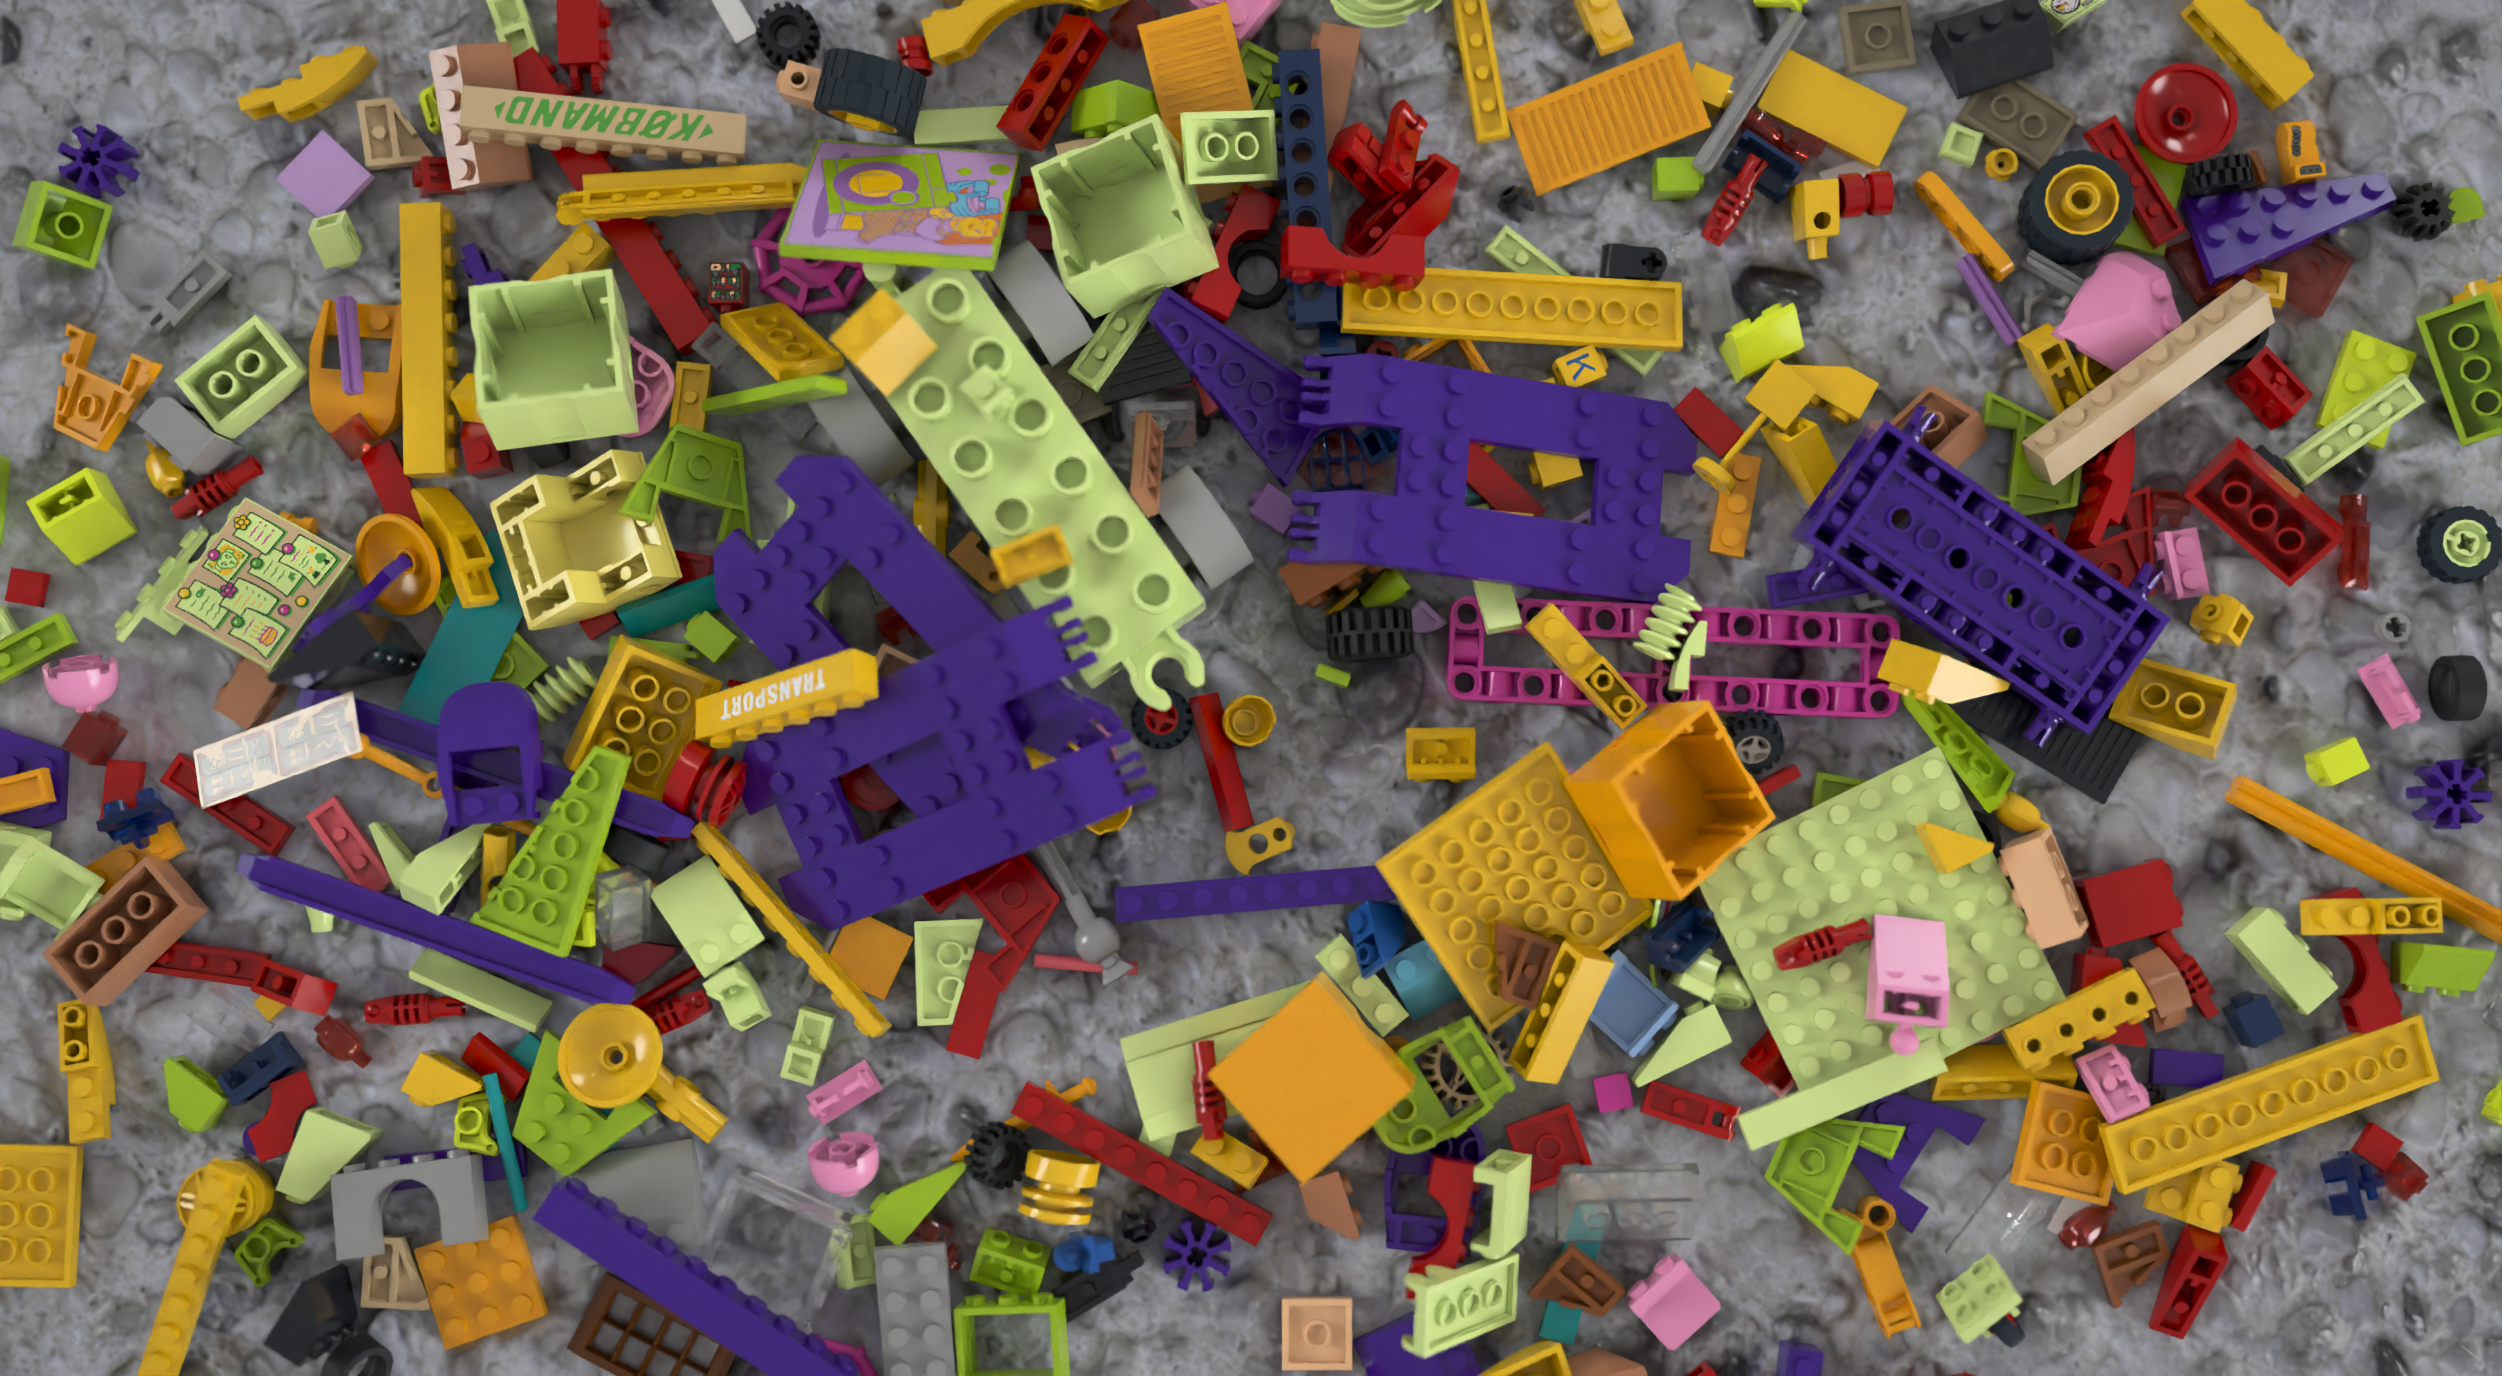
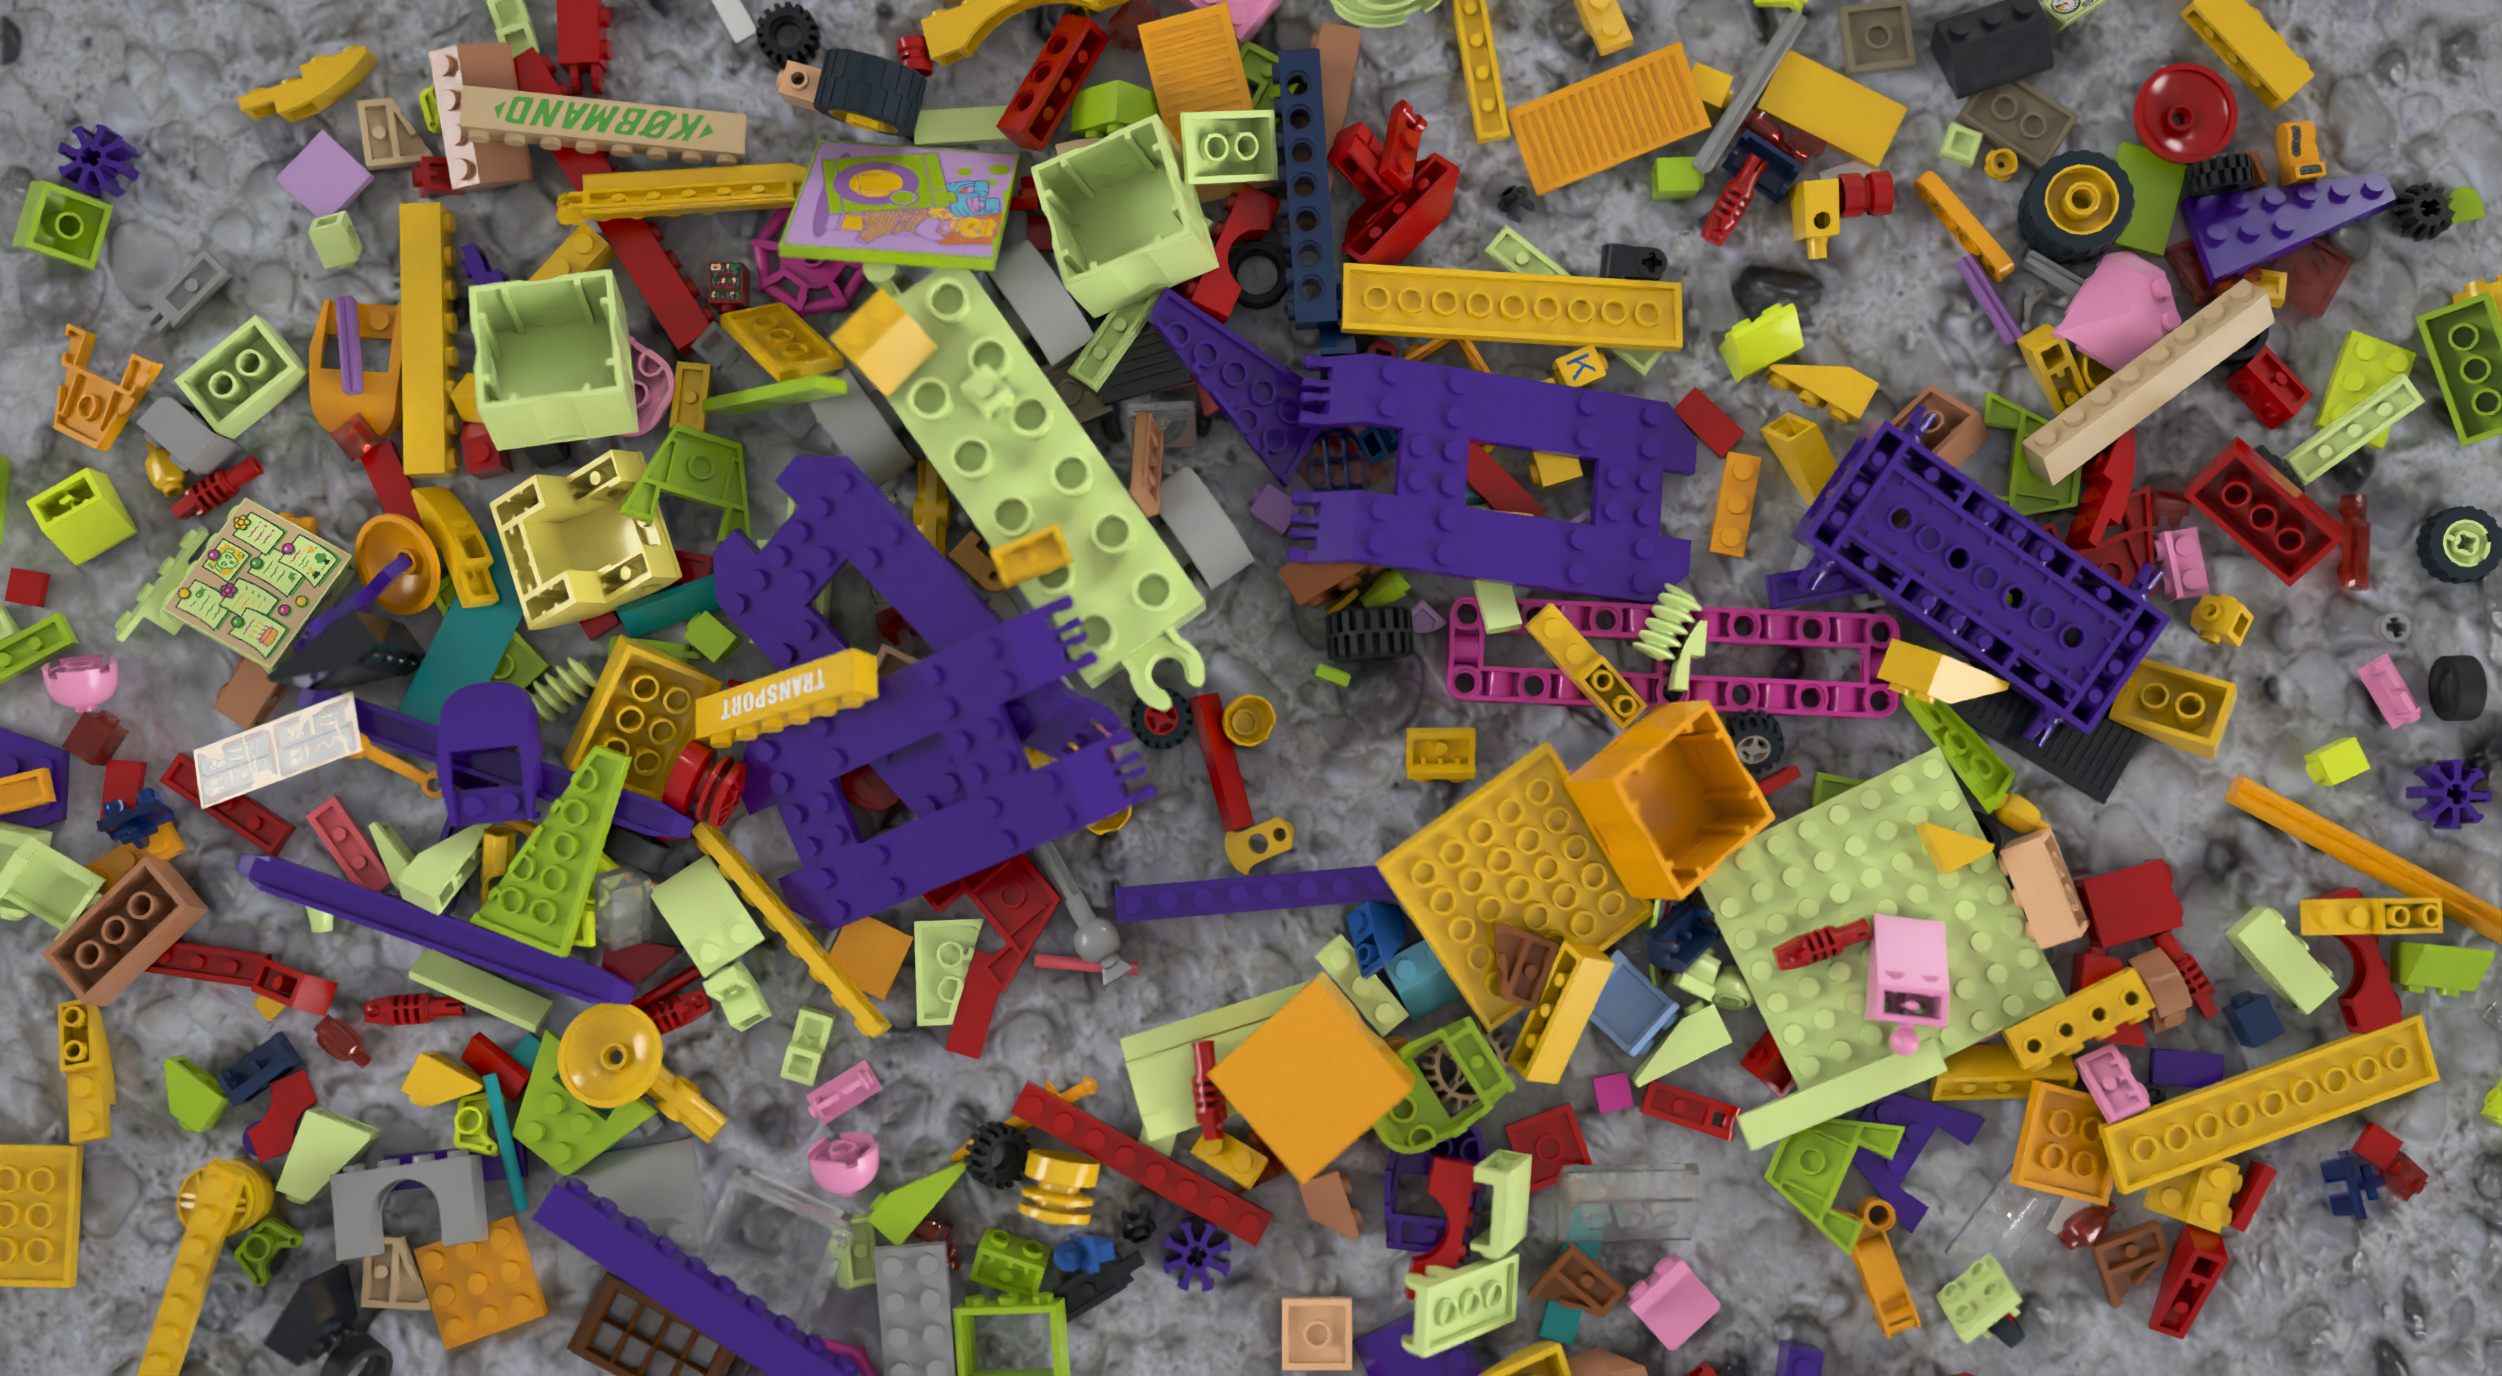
red arch [1281,225,1425,292] -> none
yellow piece [1692,359,1818,495] -> none
red tile [2083,115,2187,250] -> none

